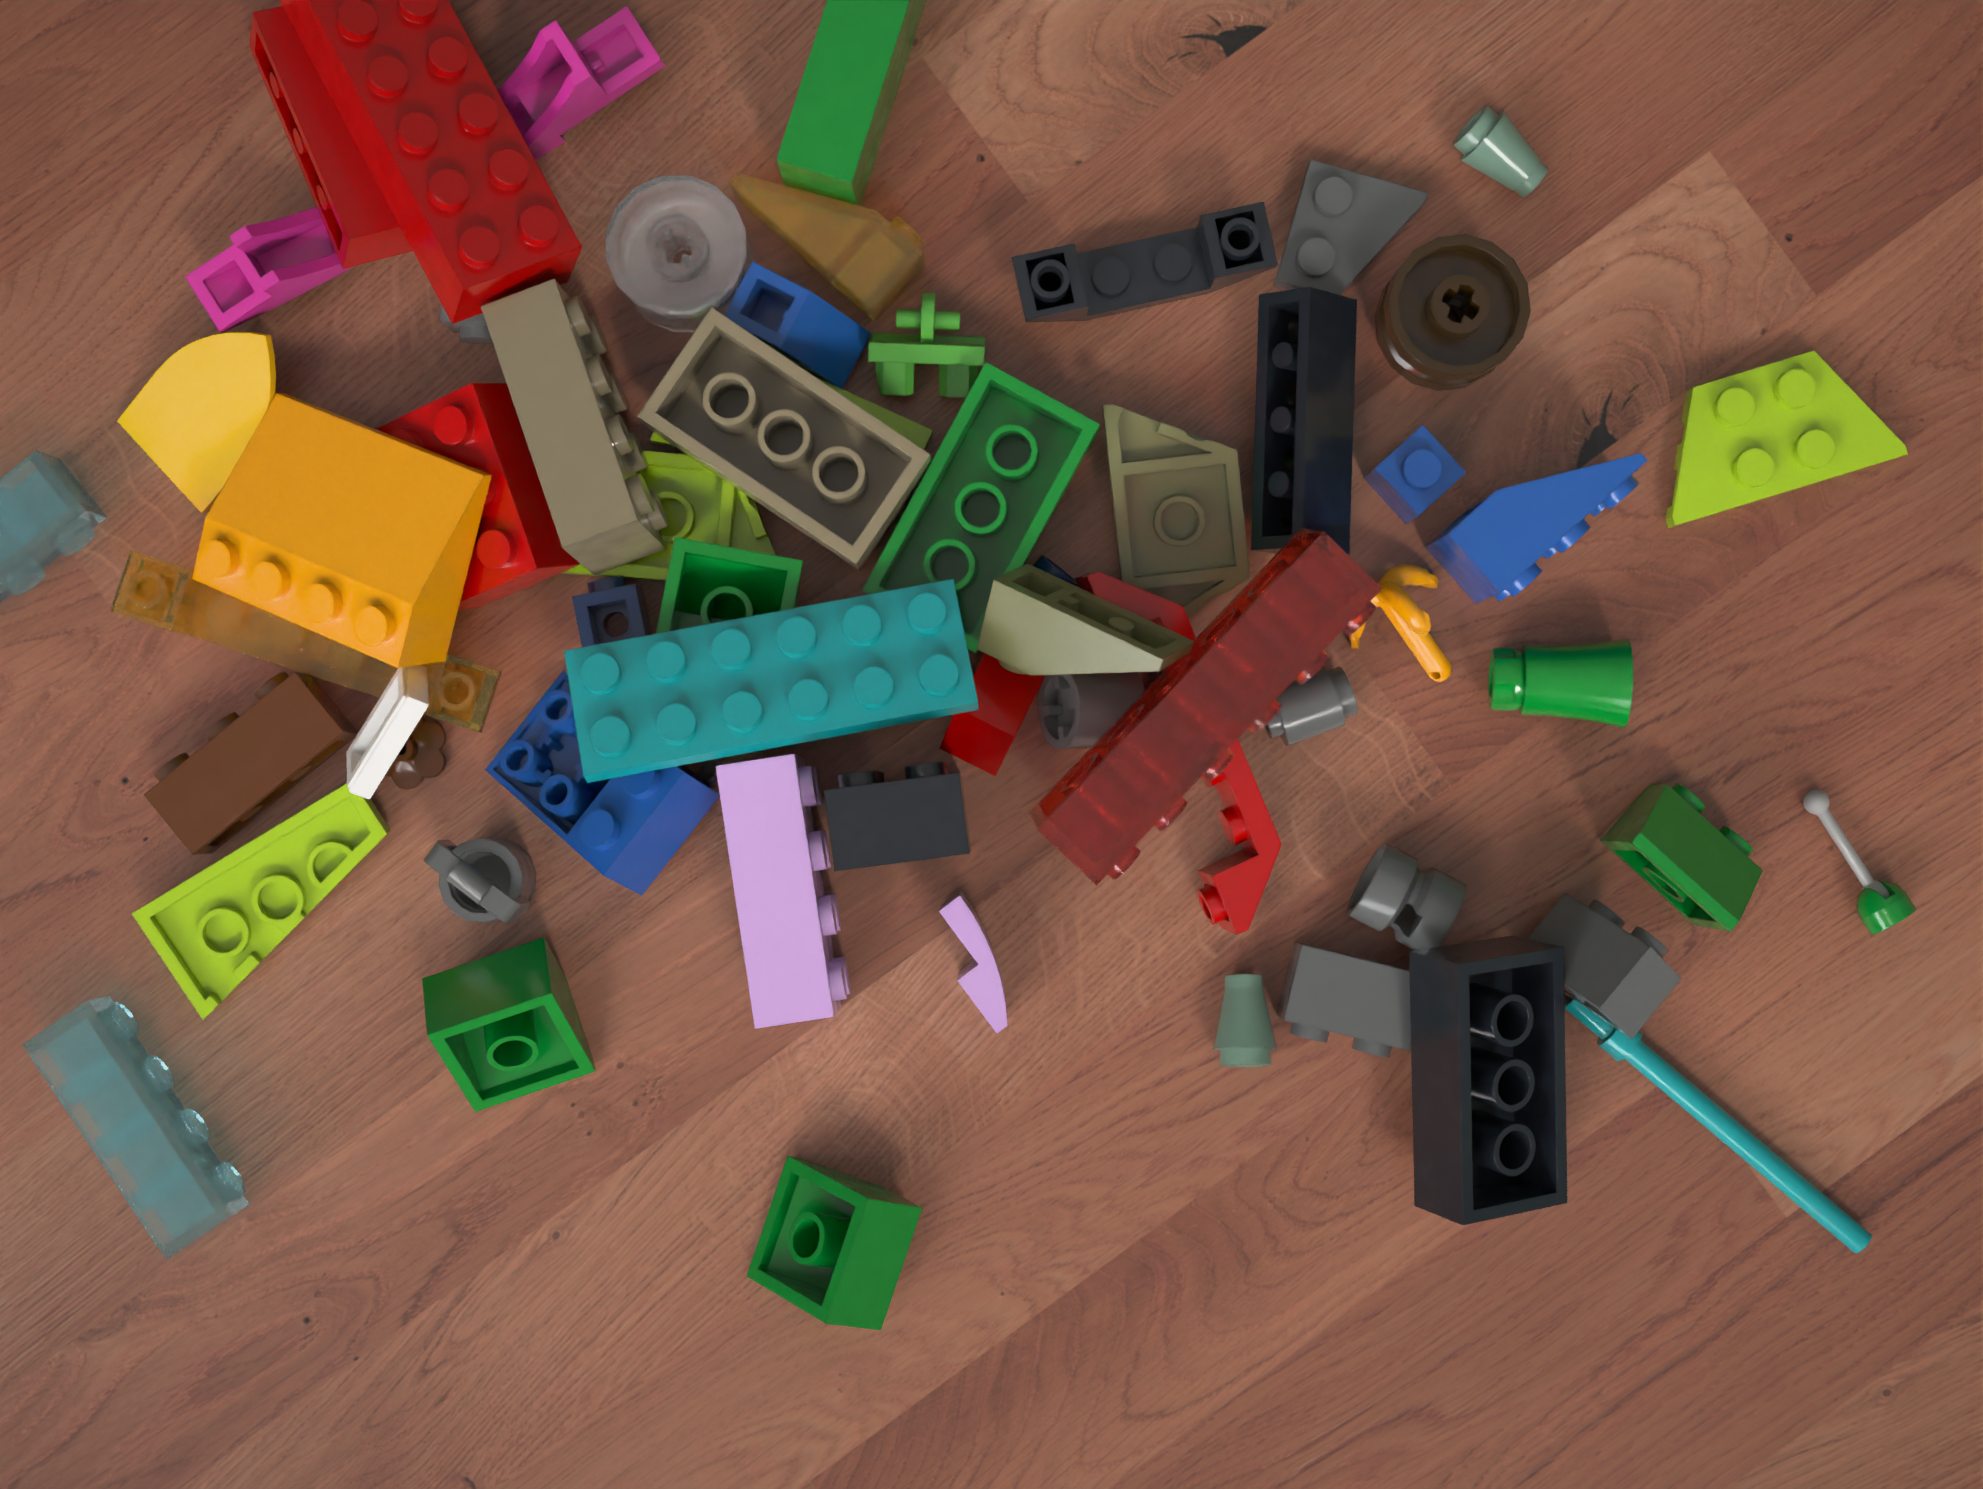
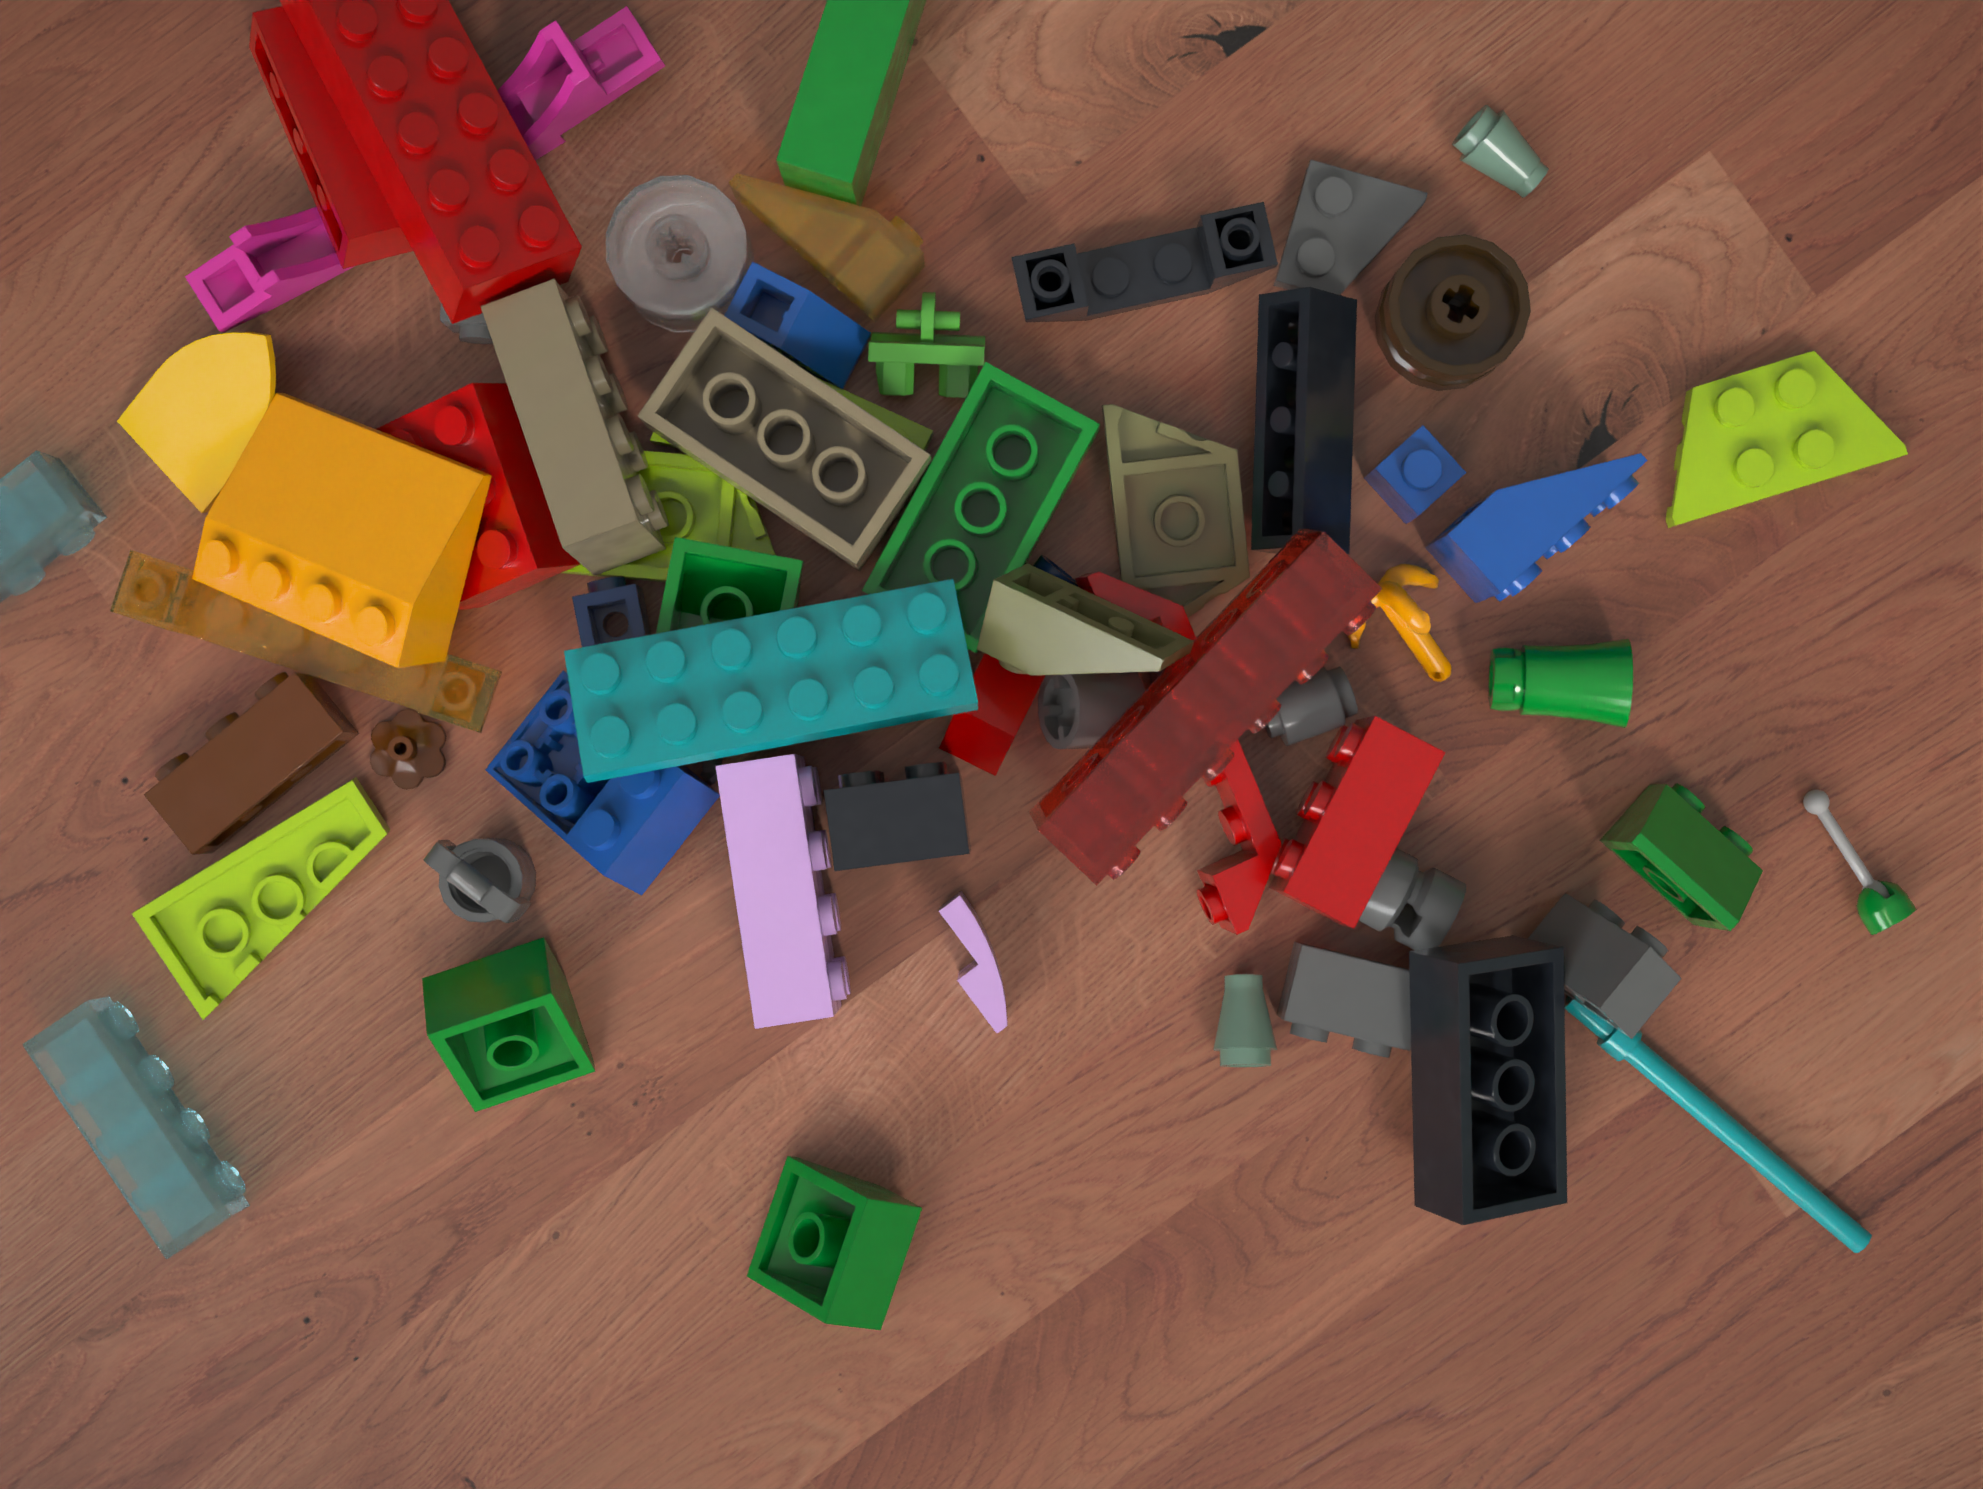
white tile [346,665,429,800] -> none
none -> red brick [1269,716,1446,929]

